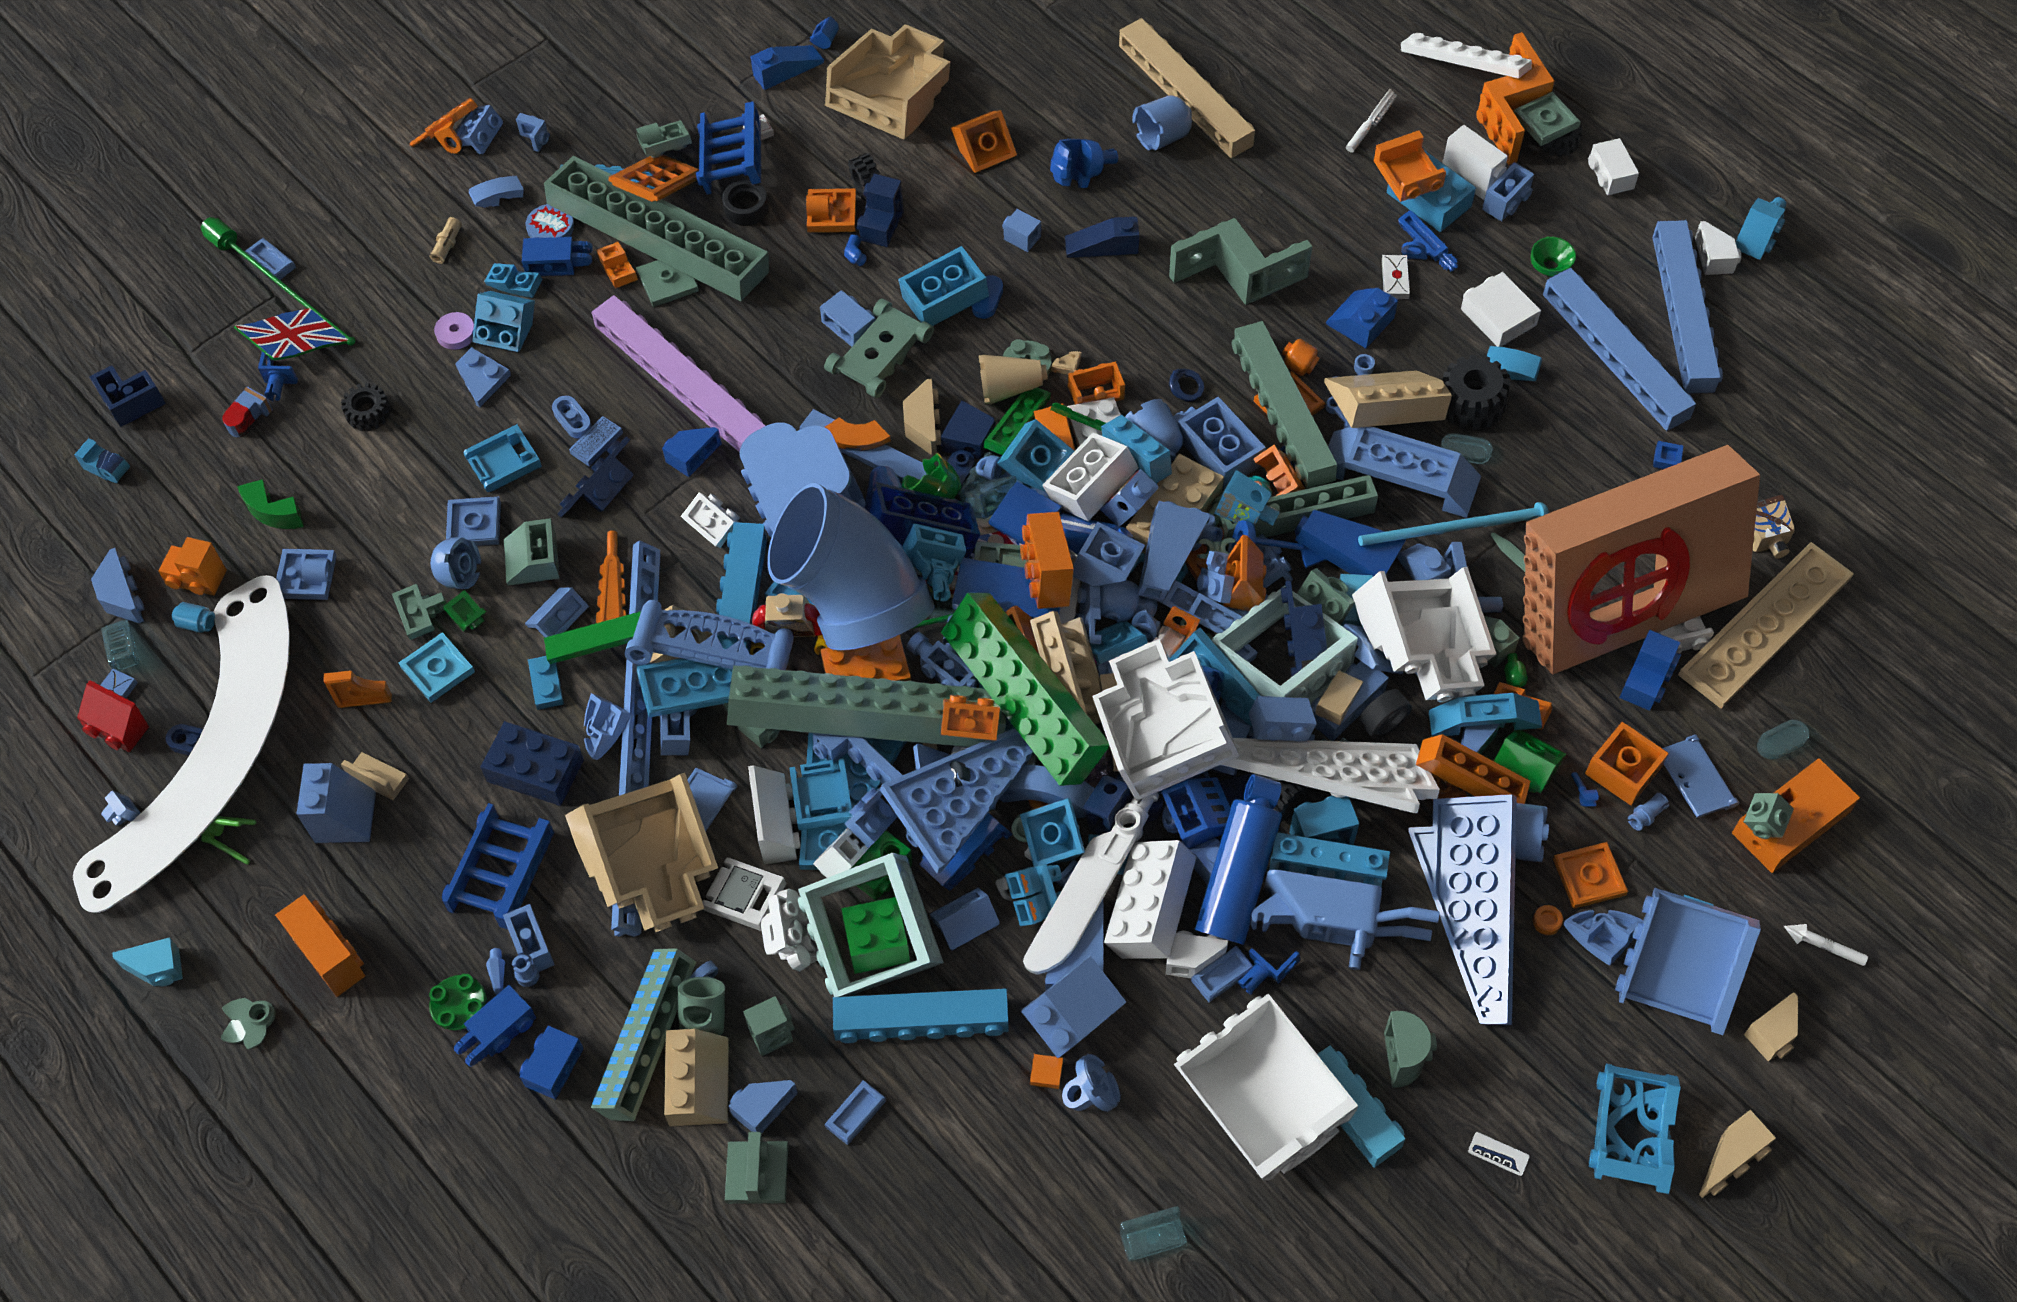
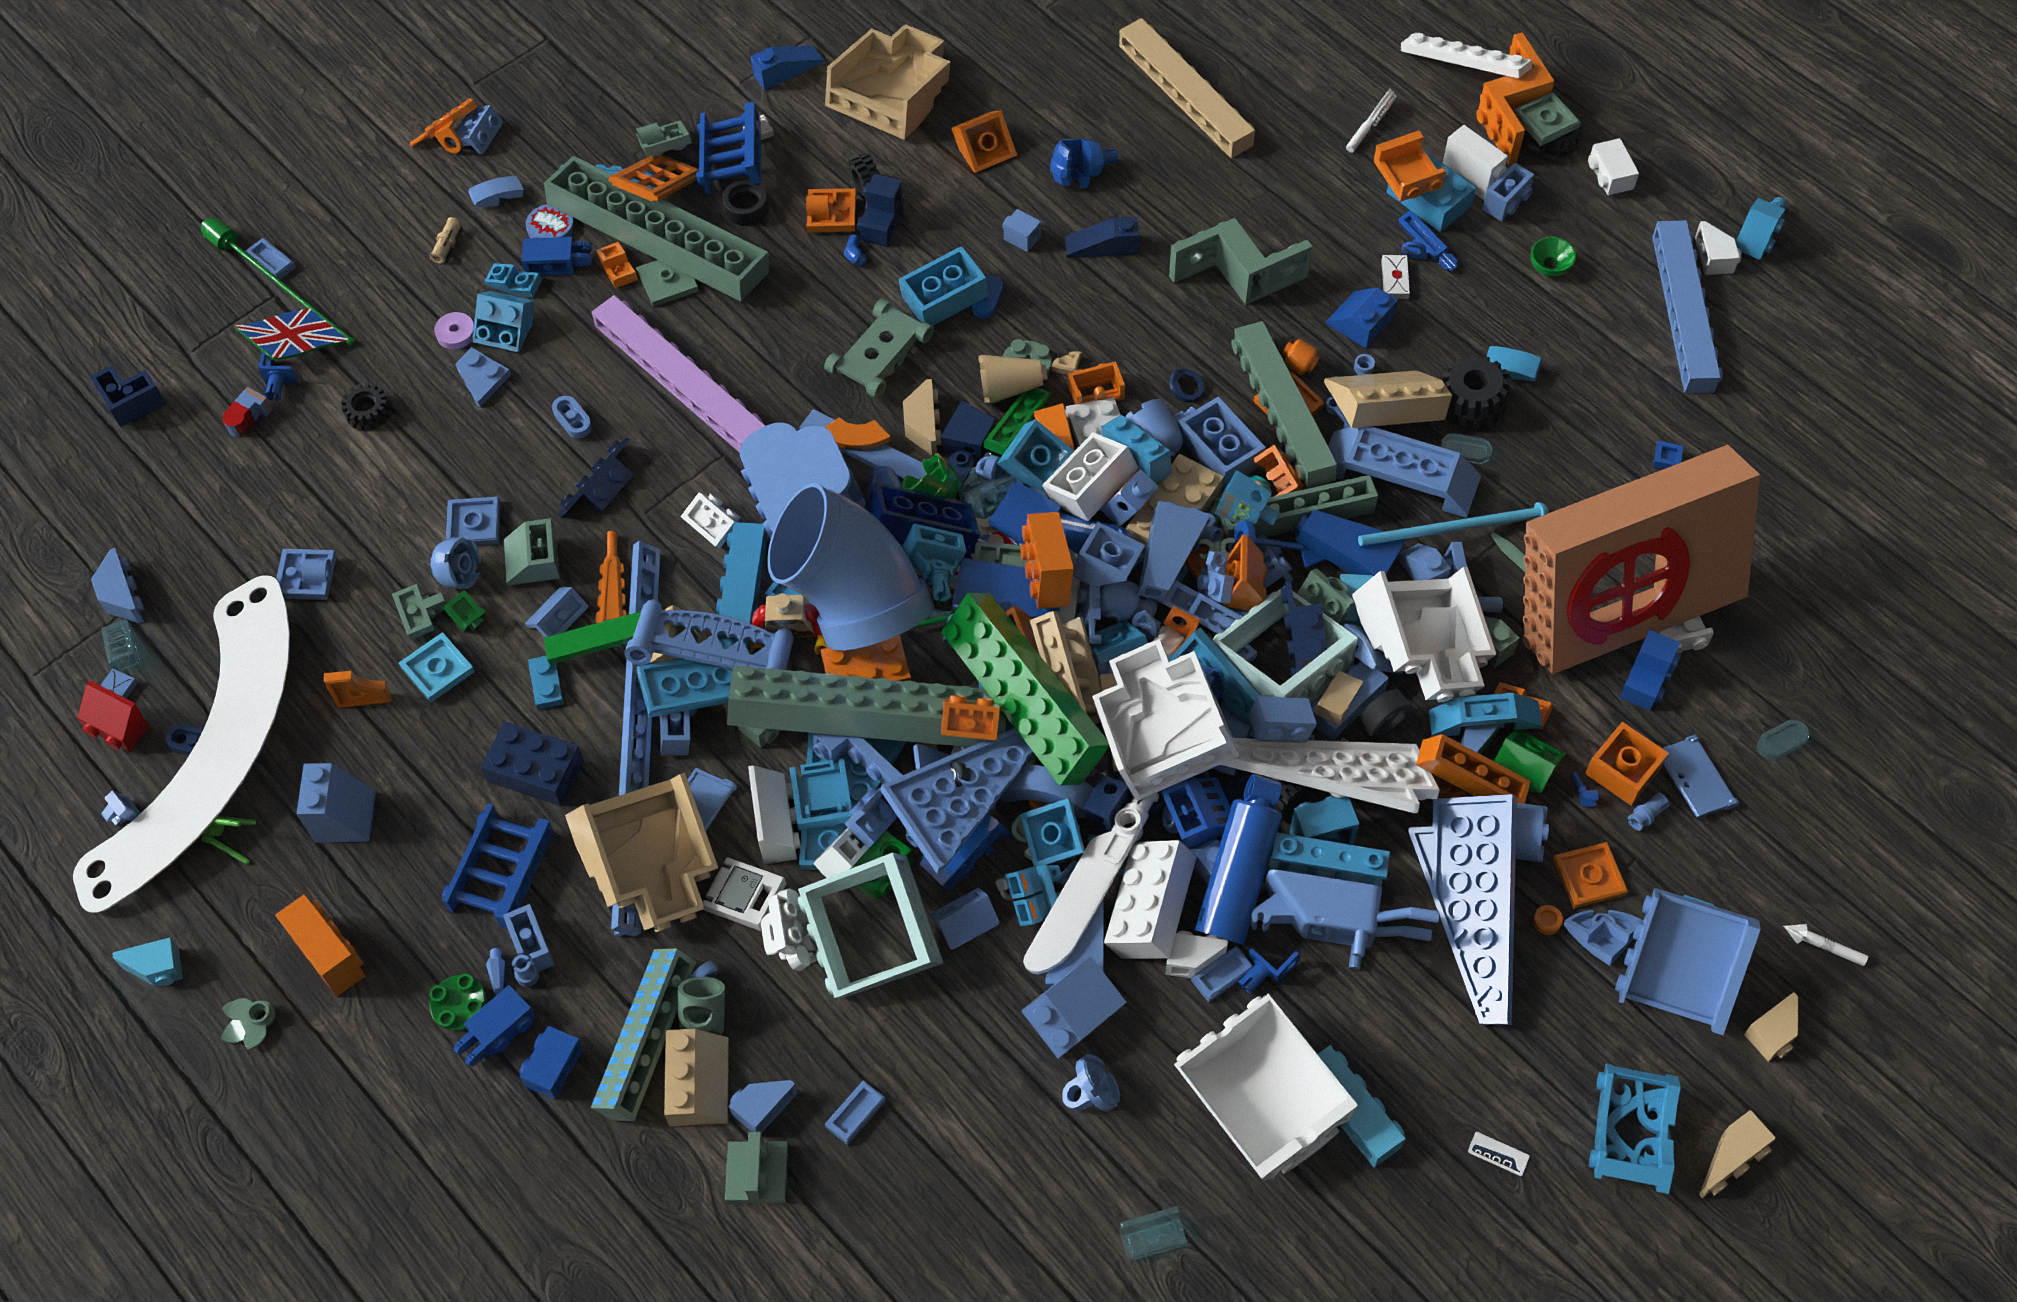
dark azure leg [74,438,130,483] -> none
orange brick [158,537,227,596] -> none
dark azure brick [172,602,215,633] -> none
green brick [237,479,304,529] -> none
tan panel [341,752,409,801] -> none
dark azure container [464,424,542,492] -> none
medium blue bracket [516,113,549,152] -> none
medium blue tile [569,416,623,467] -> none
medium blue brick [584,693,631,760] -> none
blue slope [662,427,722,477] -> none
sand green brick [743,996,795,1057] -> none
blue brick [810,16,839,49] -> none
medium blue brick [820,290,876,347] -> none
dark azure brick [833,989,1009,1043] -> none
green brick [841,897,910,974] -> none
medium blue brick [907,632,978,688] -> none
orange tile [1030,1054,1063,1089] -> none
green piece [1050,403,1106,431] -> none
medium blue cylinder [1132,95,1192,150] -> none
sand green brick [1384,1011,1437,1088] -> none
white brick [1461,272,1541,347] -> none
green cylinder [1504,653,1528,688] -> none
medium blue brick [1543,268,1696,431] -> none
tan plate [1678,542,1854,709] -> none
orange brick [1732,758,1860,873] -> none
sand green brick [1744,793,1794,839] -> none
torso [1753,495,1795,559] -> none

